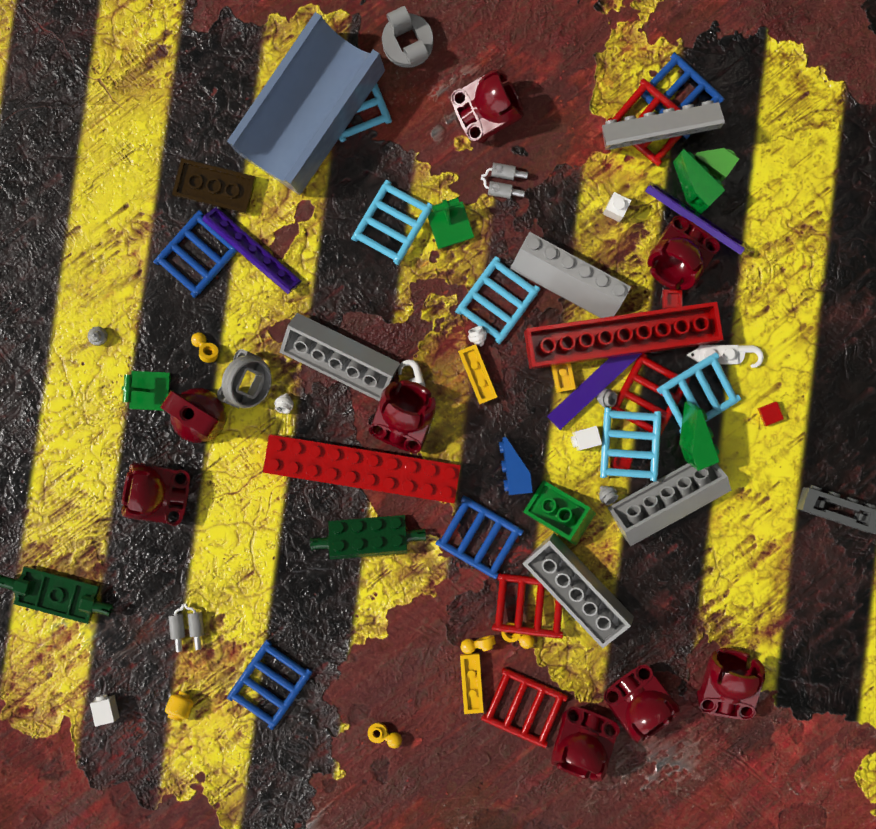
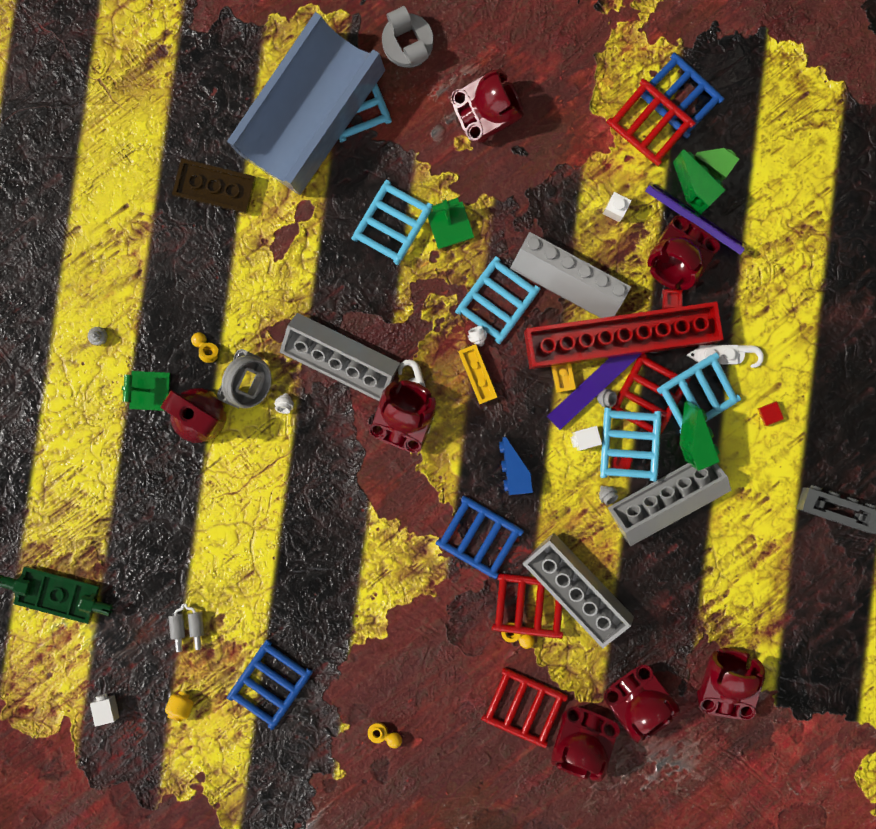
dark red piece [121,463,190,526] -> none
blue bar [153,210,237,298] -> none
dark purple tile [202,207,301,294] -> none
red brick [263,434,461,503] -> none
dark green plate [310,515,426,560] -> none
yellow plate [460,653,484,714] -> none
yellow plate [461,635,496,654] -> none
light grey piece [481,162,528,199] -> none
green slope [523,480,596,546] -> none
light grey slope [602,100,725,150] -> none

